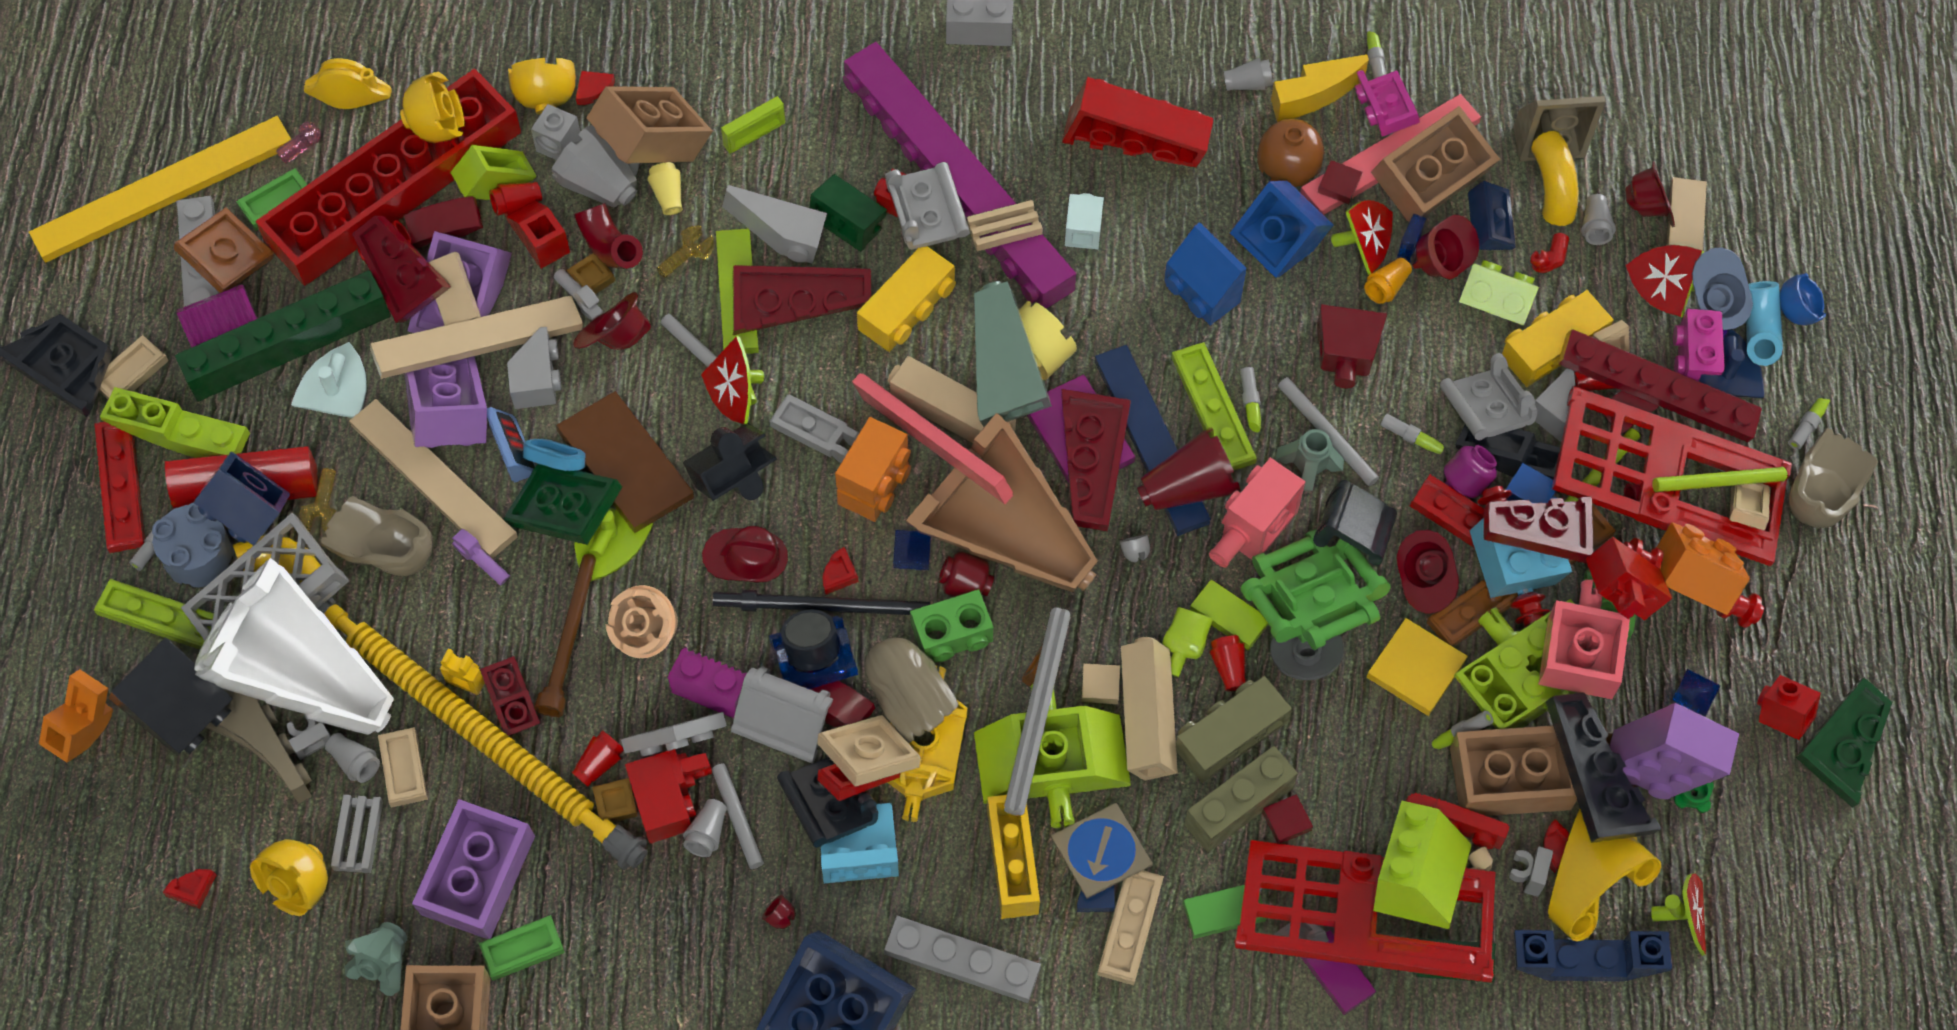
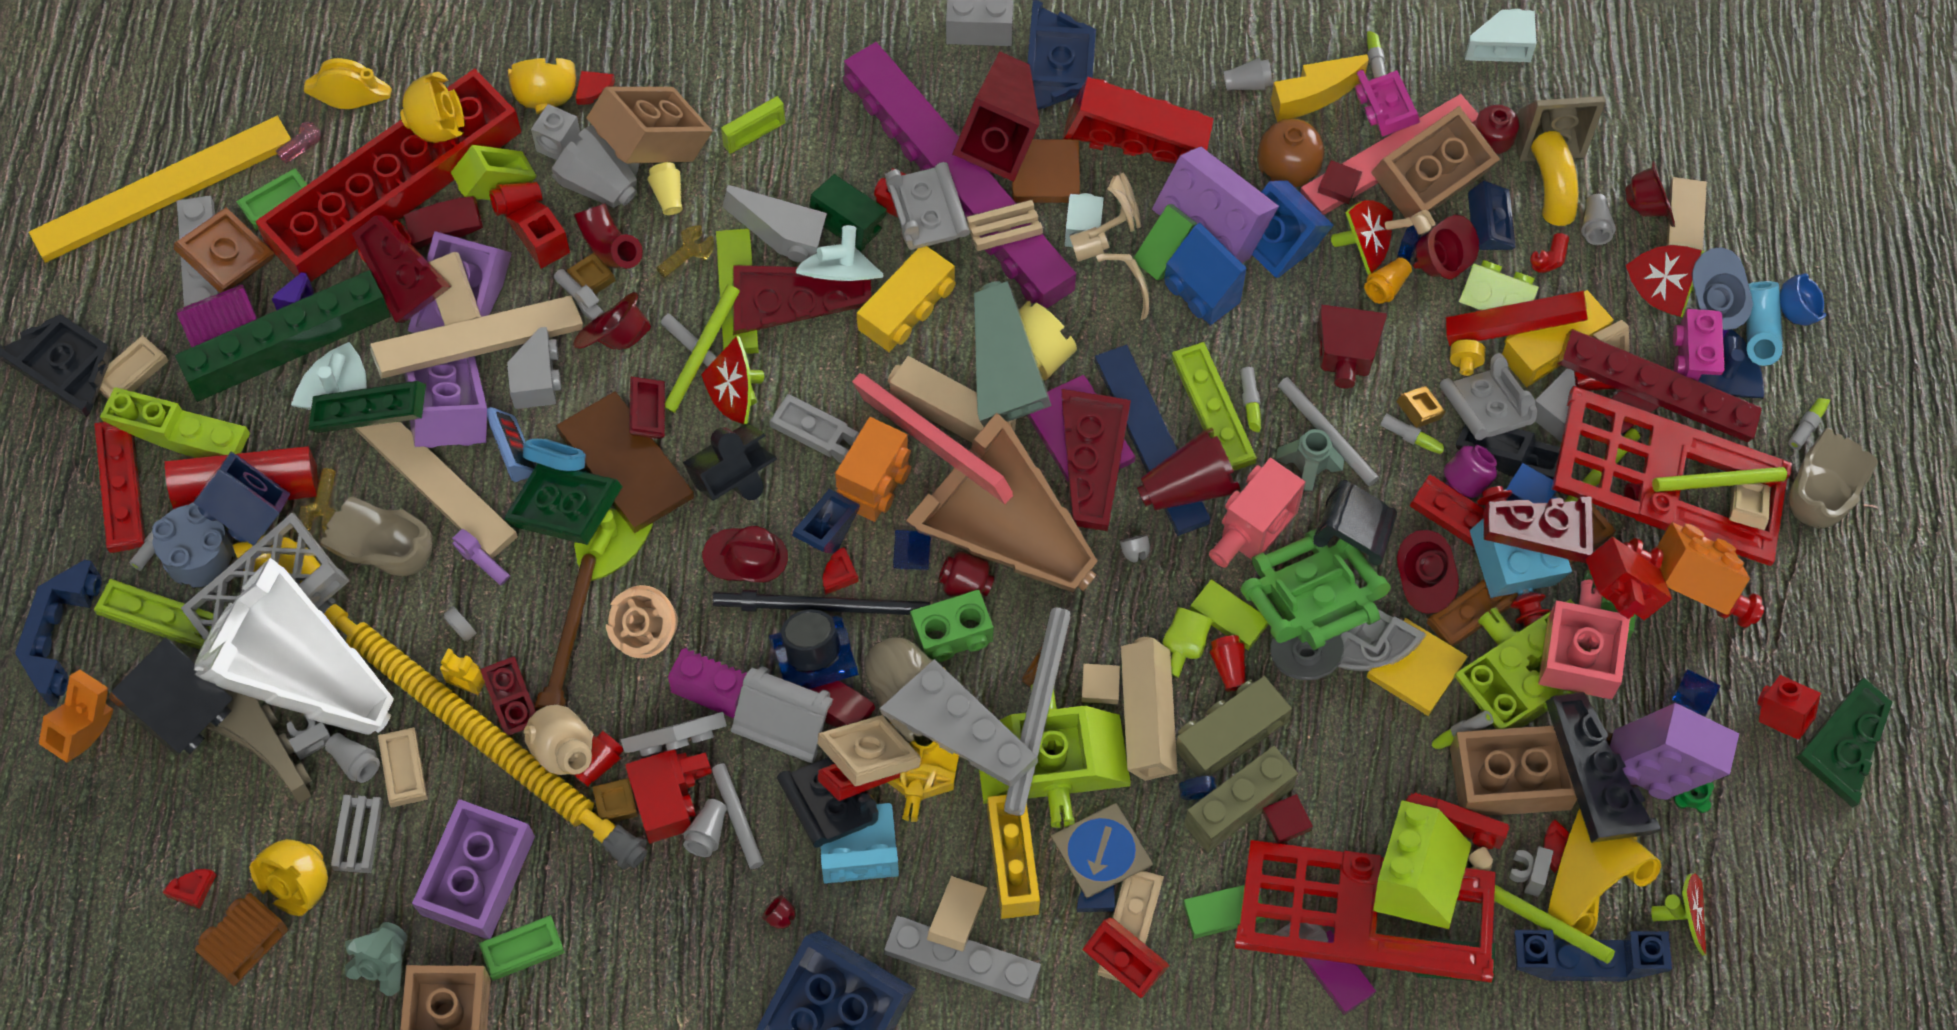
none -> dark blue slope [15,560,102,707]
none -> dark orange brick [195,893,289,987]
none -> dark purple slope [272,272,314,310]
none -> dark green tile [308,381,426,433]
none -> light grey tile [443,606,477,642]
none -> tan piece [523,705,593,775]
none -> dark red tile [629,376,665,439]
none -> lime bar [665,284,740,413]
none -> dark blue slope [792,489,860,554]
none -> light aqua shield [796,225,883,281]
none -> light grey wing [880,659,1038,787]
none -> tan tile [927,876,987,952]
none -> dark red slope [952,51,1040,182]
none -> dark orange tile [1012,139,1080,203]
none -> dark blue wing [1027,0,1096,110]
none -> tan plant [1070,172,1149,320]
none -> red slope [1082,917,1170,998]
none -> bright green tile [1133,204,1197,280]
none -> medium lavender brick [1152,147,1279,263]
none -> clear blue tile [1178,776,1217,800]
none -> light grey brick [1338,609,1426,671]
none -> tan hand [1385,210,1436,235]
none -> pearl gold tile [1396,386,1446,428]
none -> red tile [1446,290,1588,347]
none -> yellow tile [1450,340,1485,376]
none -> light aqua slope [1465,9,1536,62]
none -> dark red head [1475,104,1520,154]
none -> lime bar [1494,885,1615,964]

